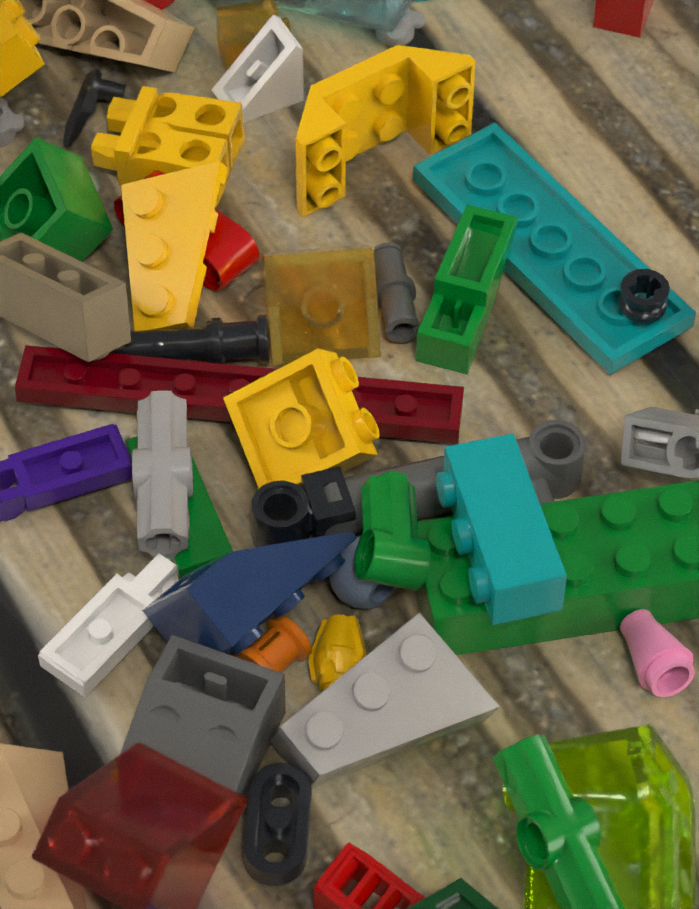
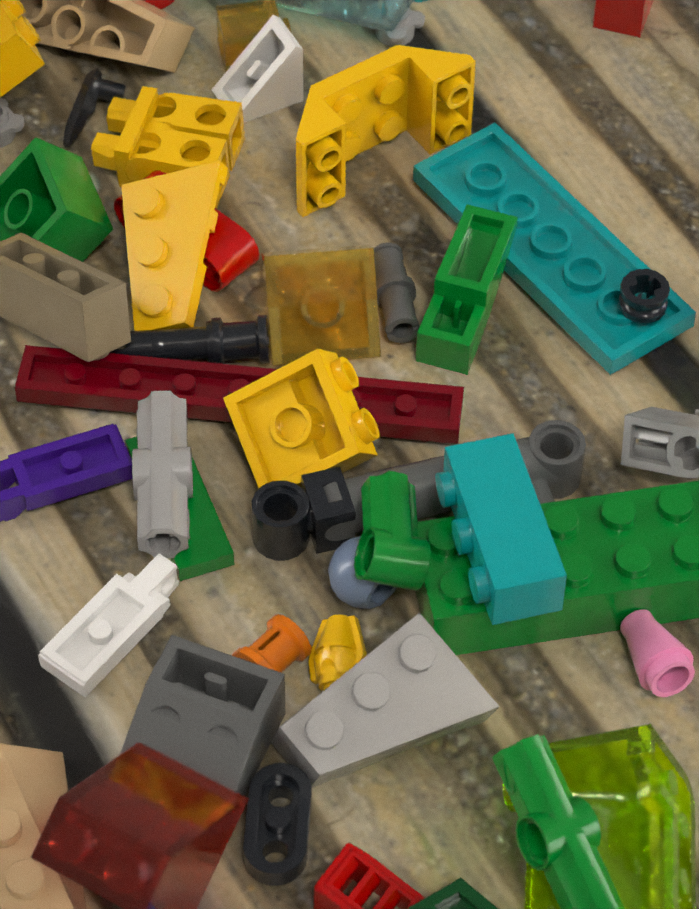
dark blue slope [142,531,357,655] -> none

